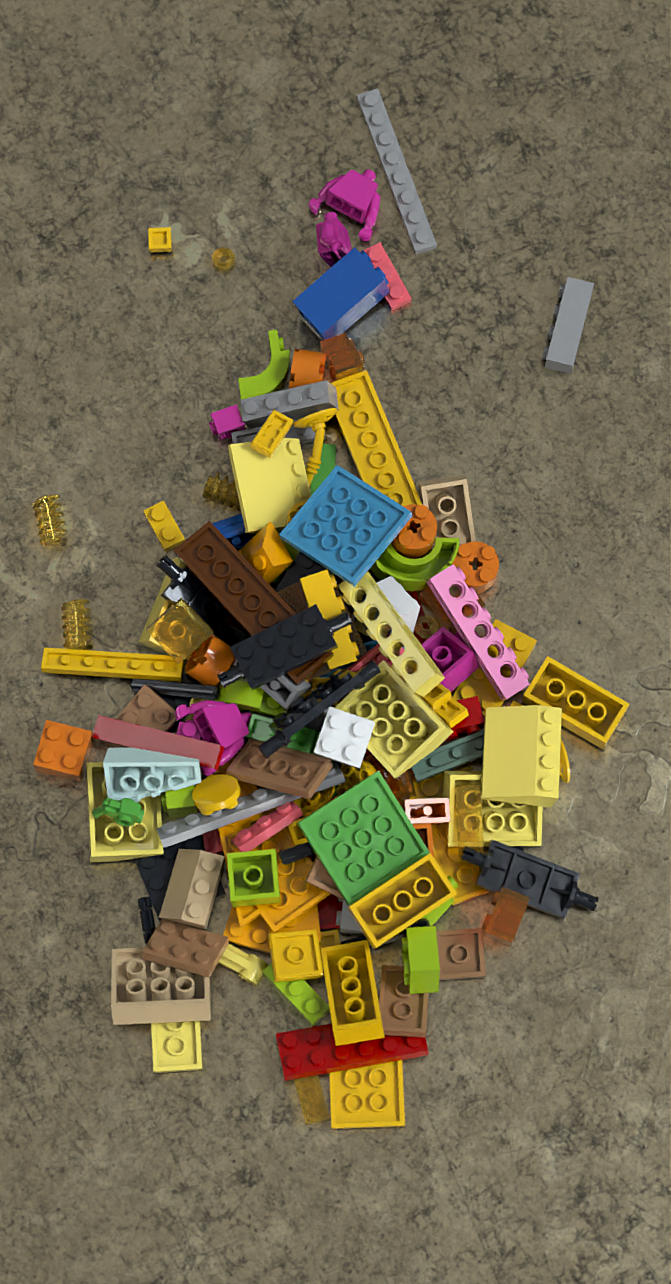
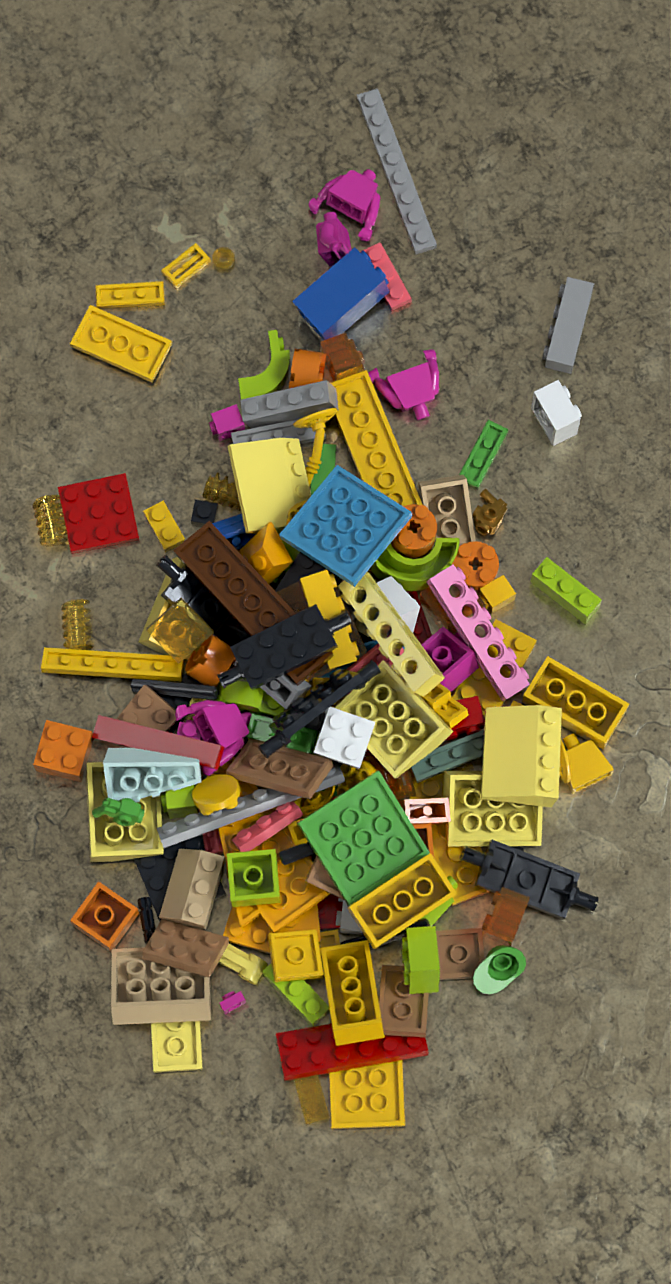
yellow plate [148,227,172,253] -> none
yellow plate [250,409,294,458] -> none
clear yellow plate [415,615,438,638] -> none
clear yellow tile [455,784,484,858] -> none
none -> red plate [58,473,140,554]
none -> yellow plate [70,305,172,383]
none -> orange brick [70,881,140,953]
none -> yellow tile [95,281,165,309]
none -> yellow tile [161,243,211,289]
none -> black plate [191,499,218,526]
none -> dark pink plate [219,991,246,1014]
none -> dark pink torso [368,349,439,421]
none -> bright green tile [459,420,509,490]
none -> pearl gold piece [472,489,507,535]
none -> bright green piece [473,945,526,994]
none -> yellow brick [478,575,516,614]
none -> white brick [531,380,582,446]
none -> lime brick [531,557,602,624]
none -> yellow torso [562,733,614,794]

